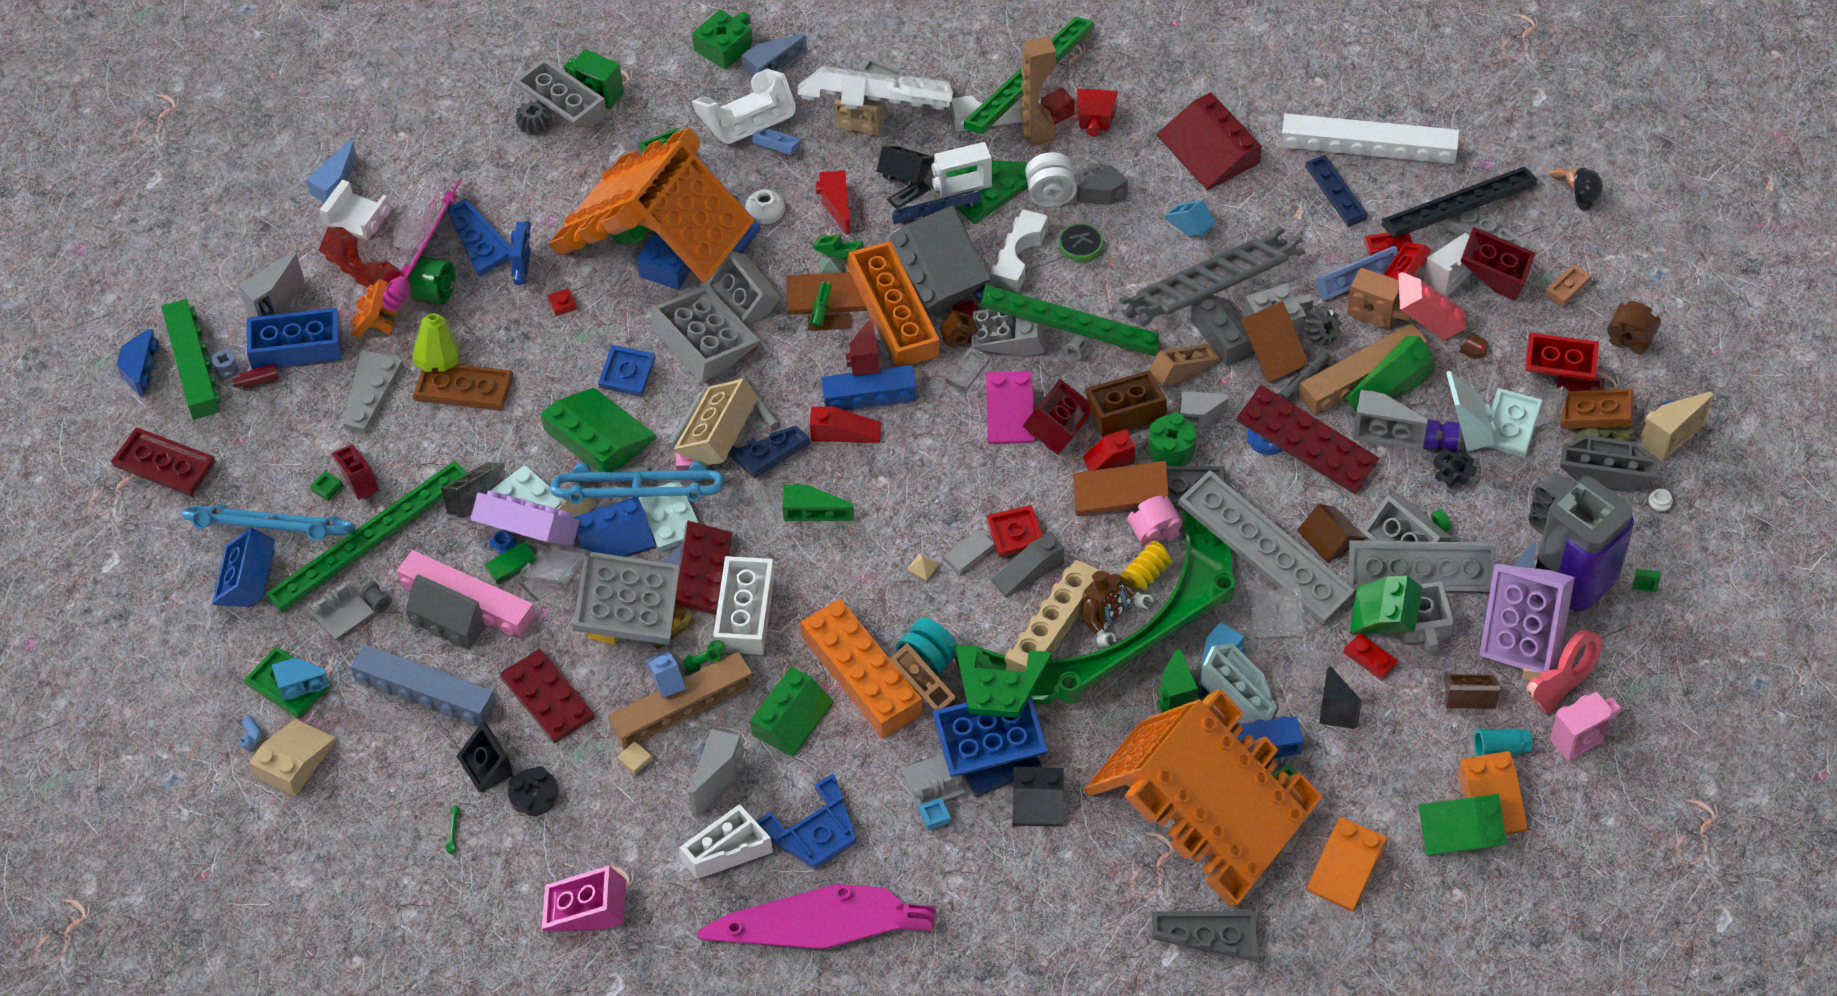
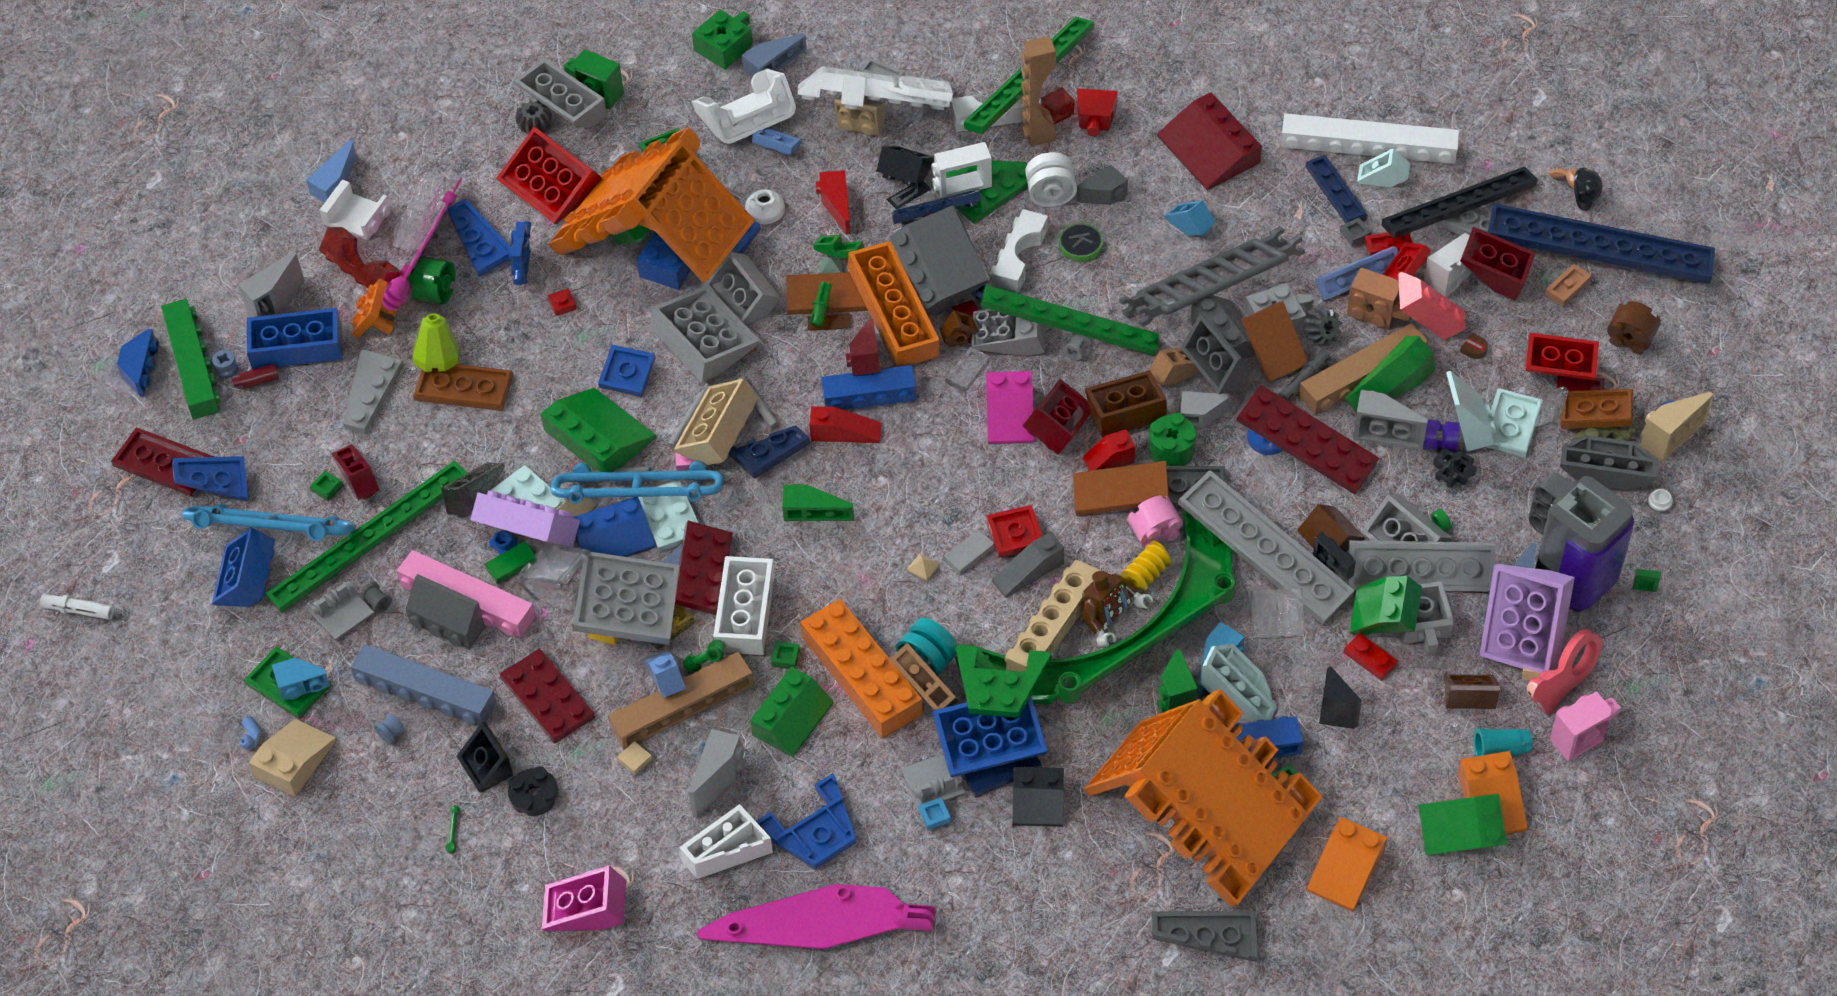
none -> white pin [40,593,114,620]
none -> blue wing [172,456,248,502]
none -> sand blue wheel [374,713,405,744]
none -> red slope [496,127,602,224]
none -> green tile [771,641,800,669]
none -> dark grey slope [1181,313,1248,394]
none -> black plate [1313,532,1356,581]
none -> dark grey plate [1340,218,1371,246]
none -> light aqua slope [1357,148,1410,187]
none -> dark blue plate [1488,203,1715,284]

